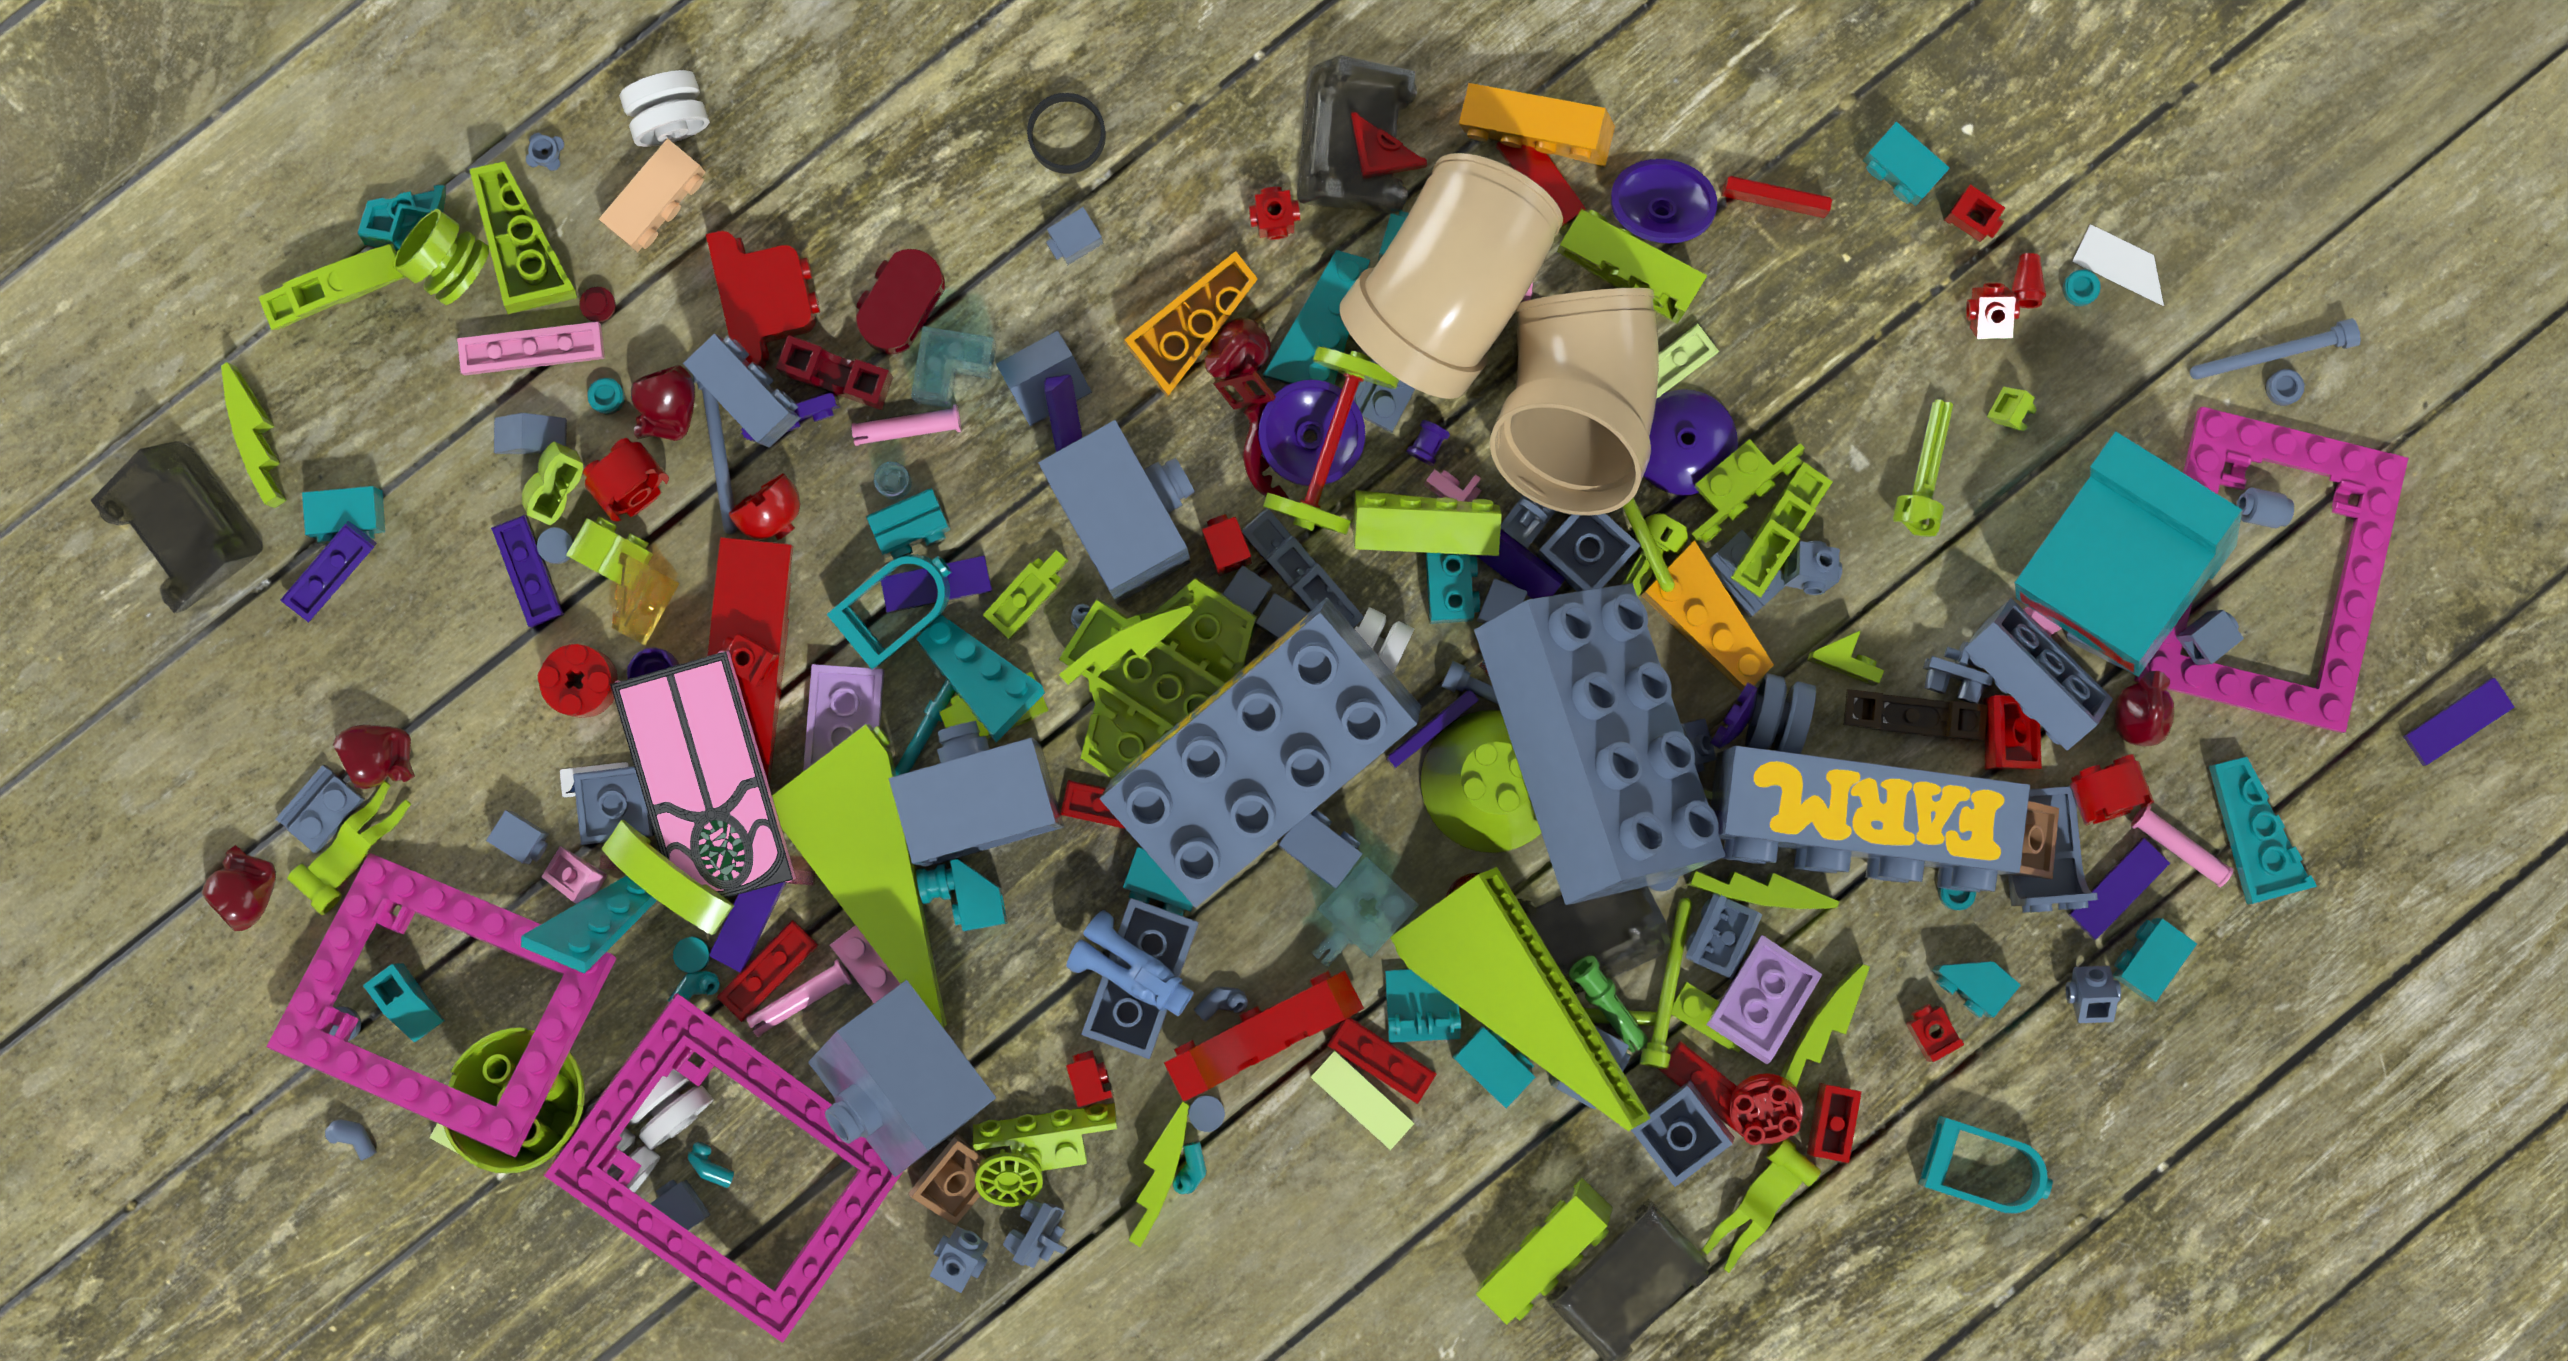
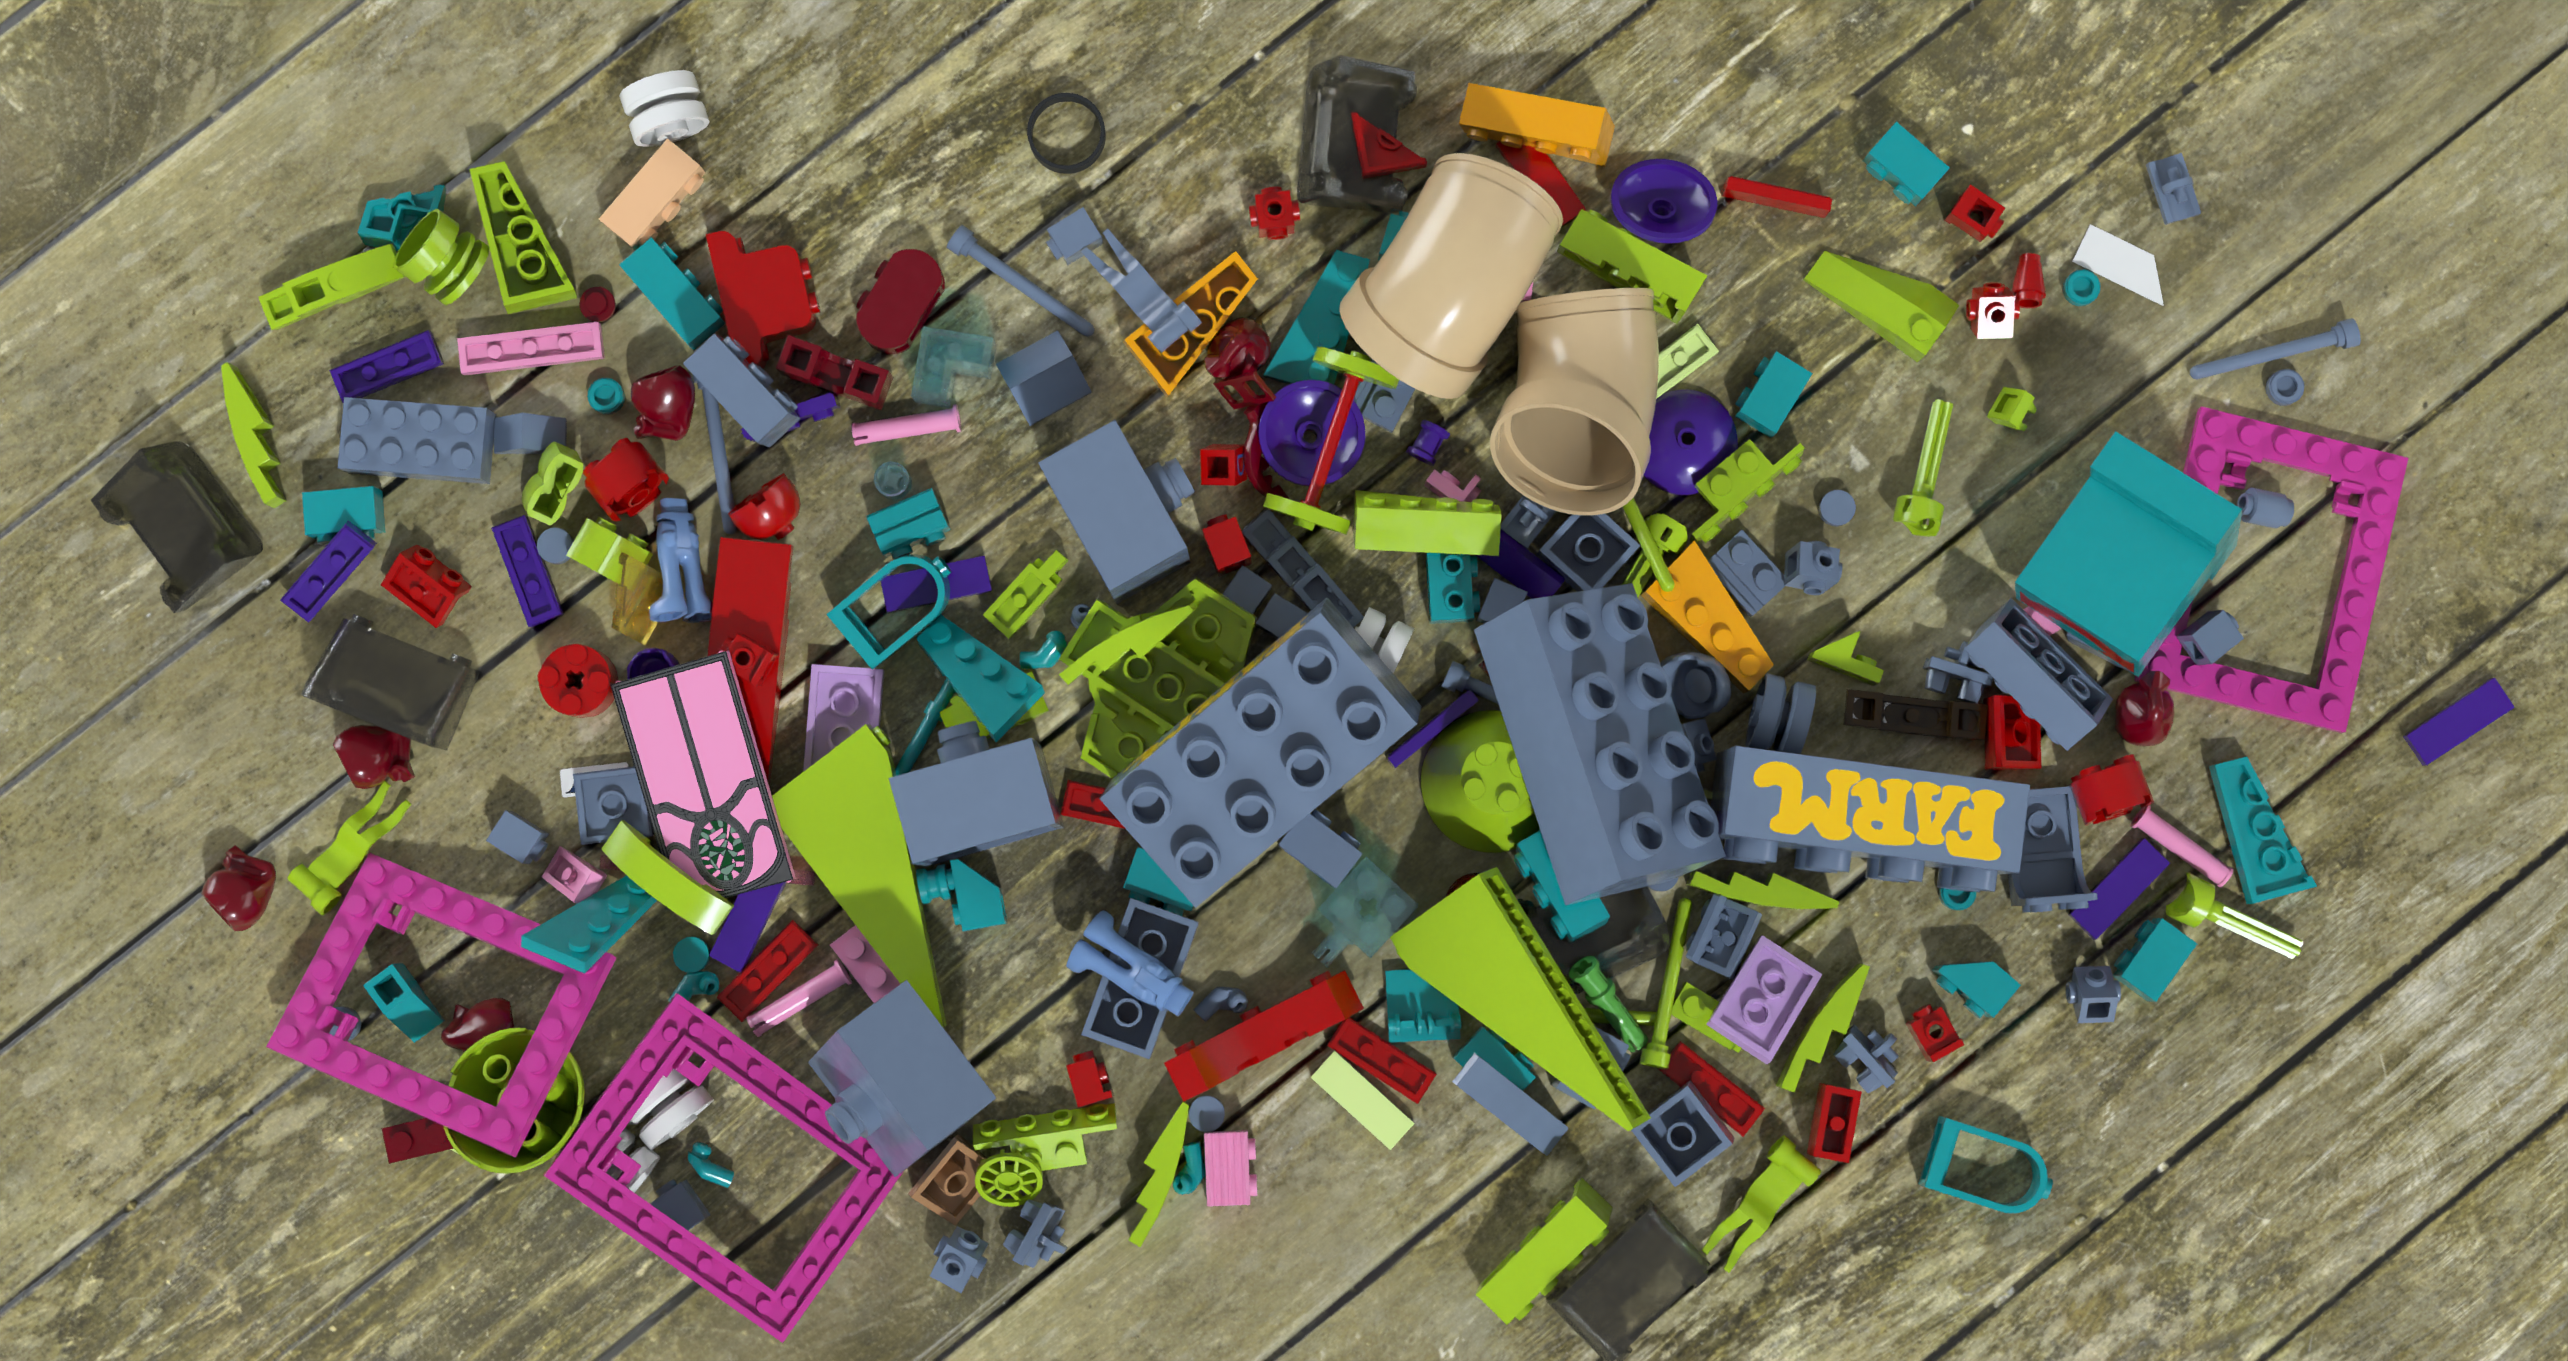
sand blue plate [275,765,365,853] -> none
sand blue arm [325,1119,377,1161] -> none
sand blue plate [526,133,564,171] -> none
dark purple slope [1044,374,1082,452] -> none
dark purple dish [1710,682,1758,749] -> none
lime slope [1730,462,1833,598] -> none
red tile [1730,1073,1803,1145] -> none
medium nougat slope [2008,801,2059,879] -> none
none -> clear smoke windscreen [301,614,480,751]
none -> dark purple tile [329,330,444,403]
none -> sand blue brick [337,397,496,484]
none -> red bracket [381,545,472,628]
none -> dark red hinge [381,1118,454,1164]
none -> dark red piece [441,998,514,1052]
none -> teal brick [619,237,726,350]
none -> medium blue piece [649,498,713,623]
none -> sand blue piece [946,225,1095,337]
none -> teal arm [1020,631,1067,669]
none -> sand blue flag [1081,228,1202,353]
none -> red brick [1200,444,1247,486]
none -> bright pink brick [1204,1130,1257,1207]
none -> sand blue slope [1452,1053,1569,1156]
none -> teal piece [1514,830,1610,944]
none -> sand blue piece [1660,652,1731,719]
none -> teal brick [1735,351,1813,438]
none -> lime wedge [1803,251,1960,363]
none -> sand blue tile [1818,490,1856,526]
none -> sand blue hips [1833,1024,1899,1093]
none -> sand blue hips [2146,153,2201,225]
none -> lime piece [2165,872,2303,959]

